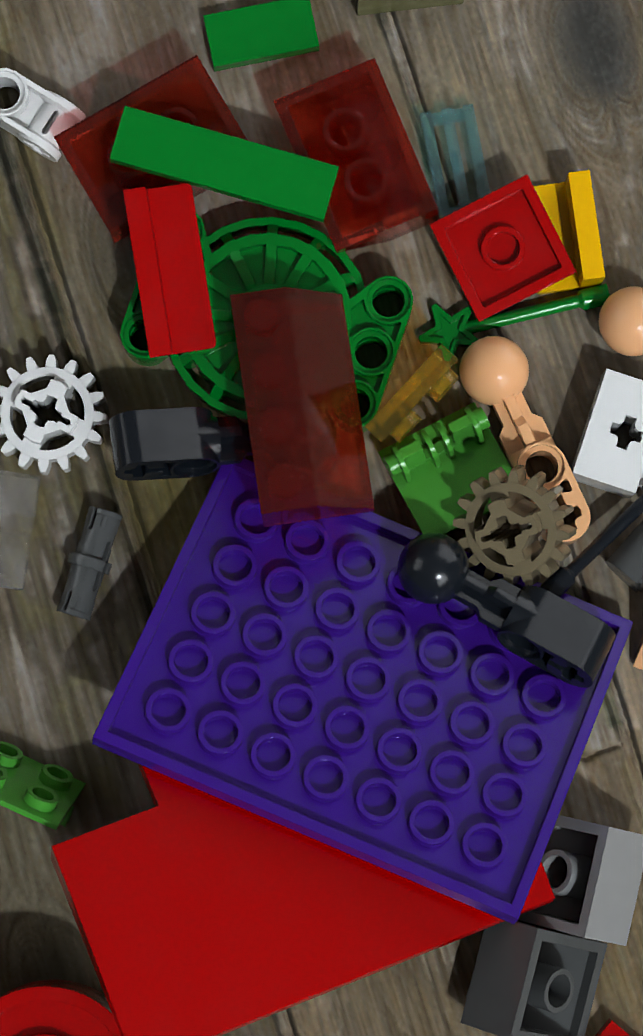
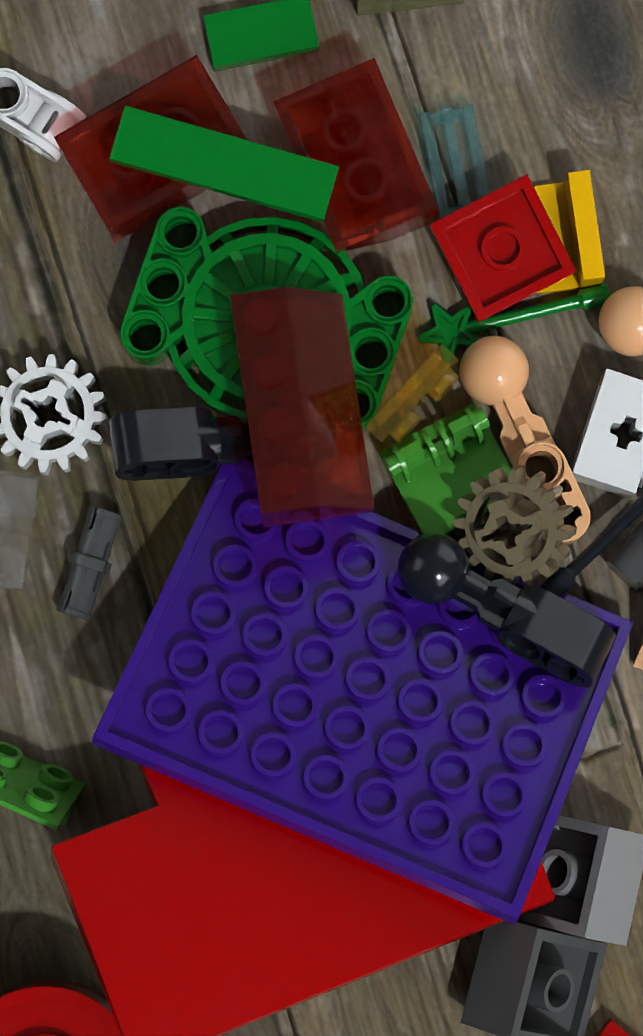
red panel [123,183,216,358] -> none

